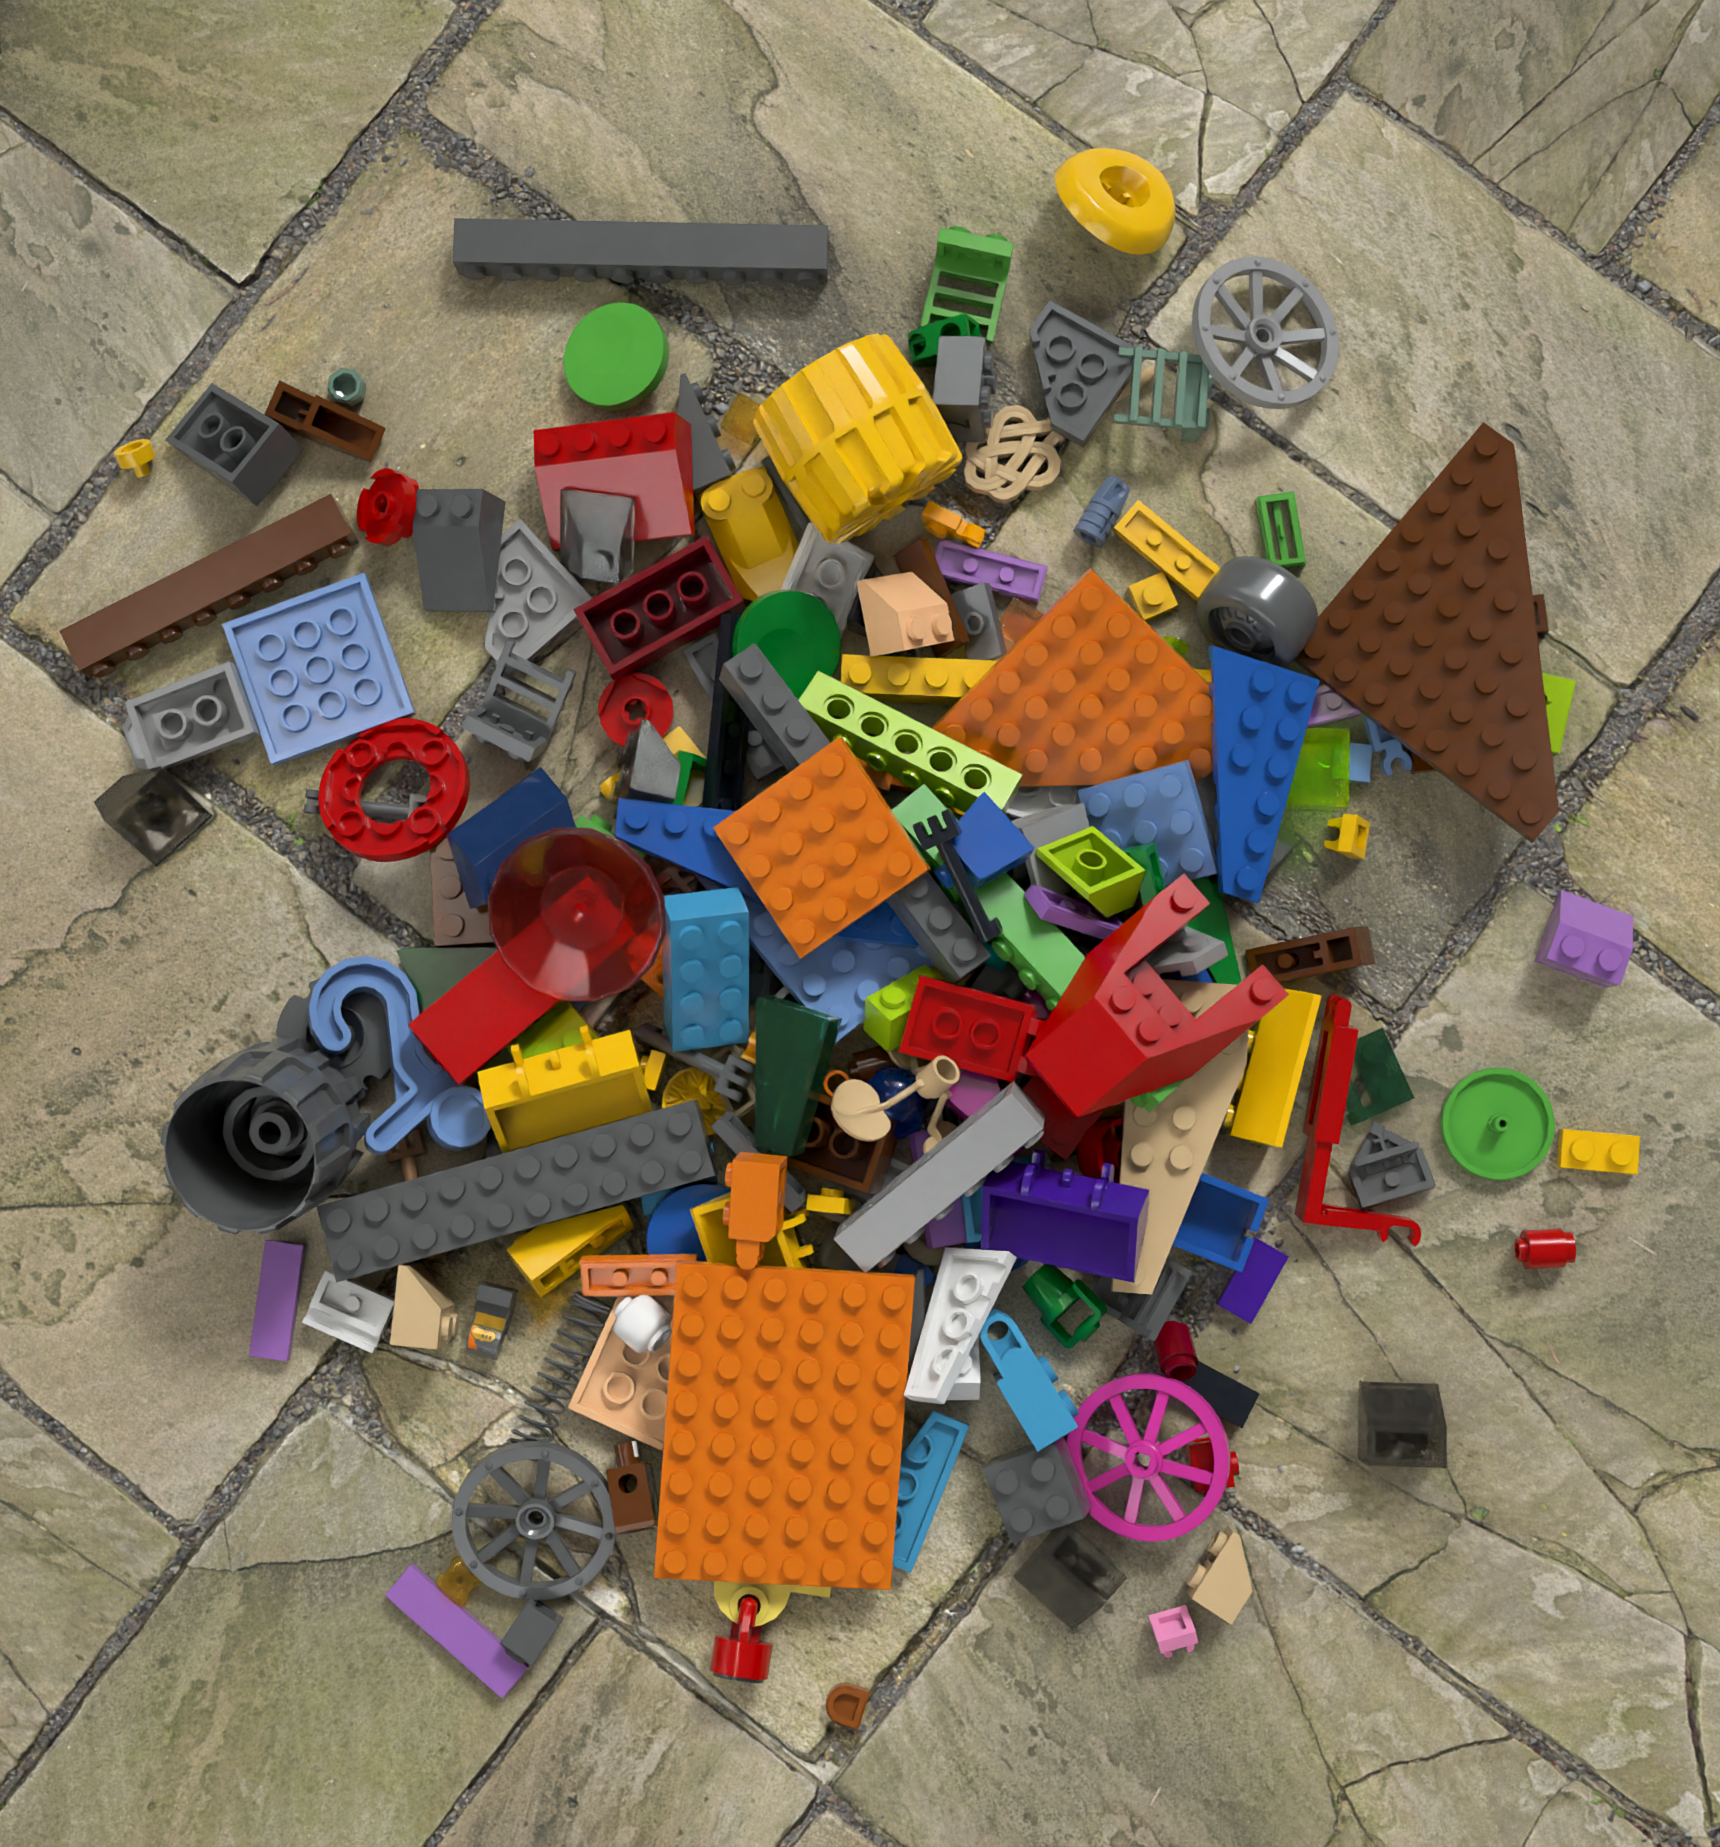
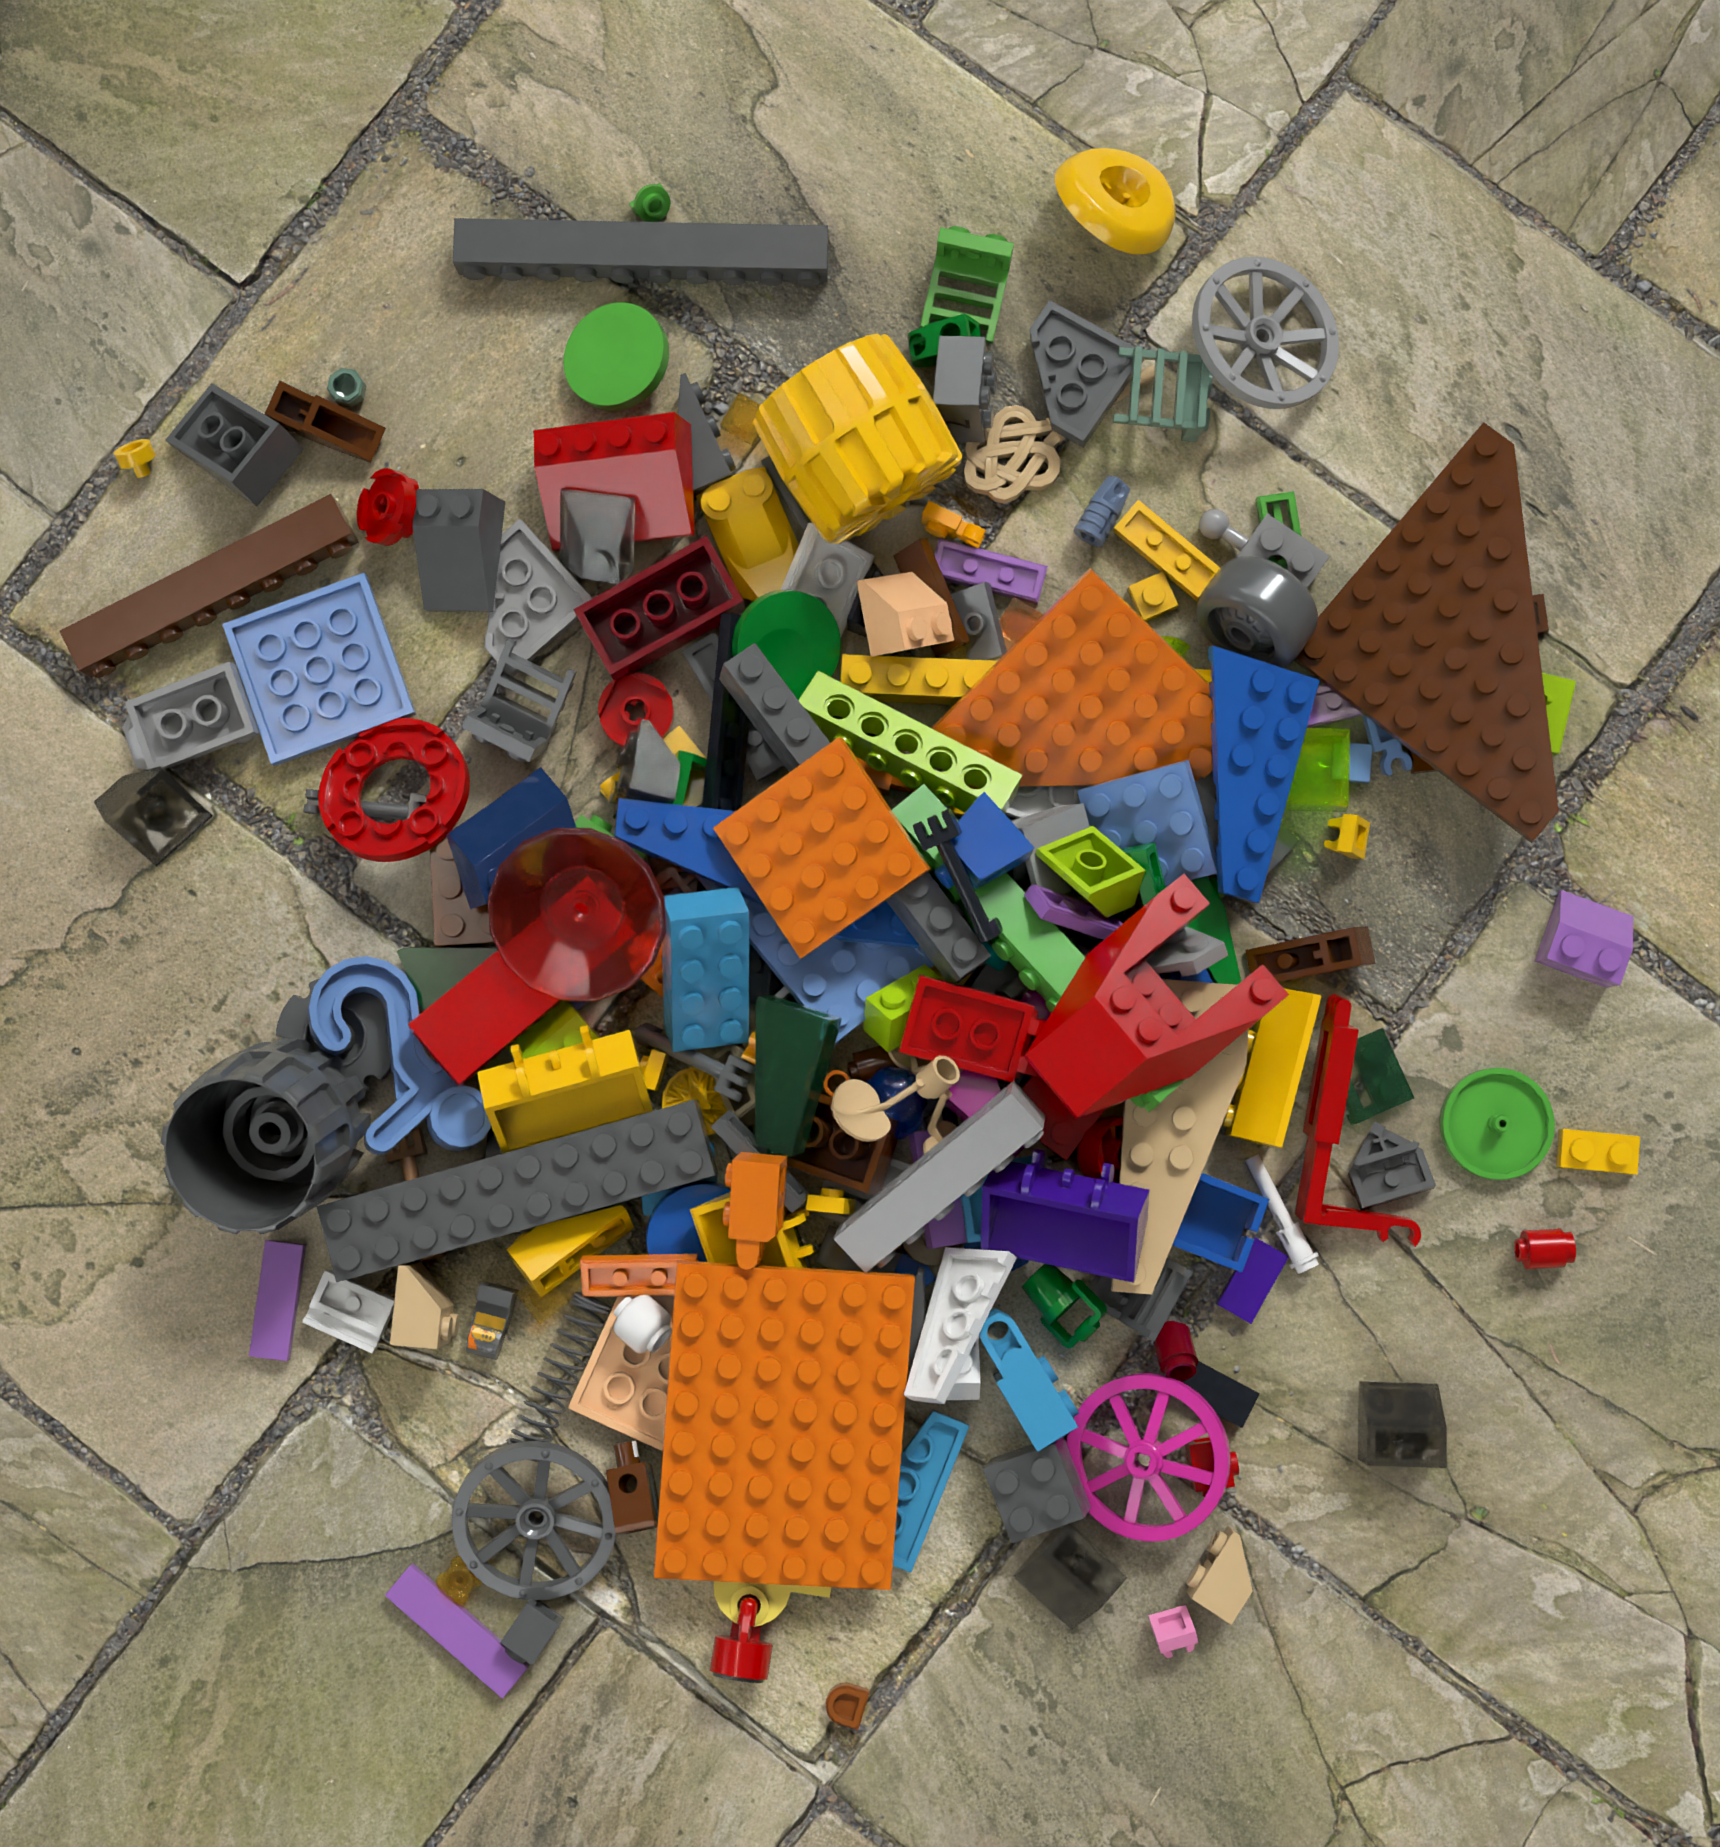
none -> bright green plate [629,183,671,222]
none -> light grey plate [1199,509,1330,588]
none -> white pin [1245,1154,1319,1274]

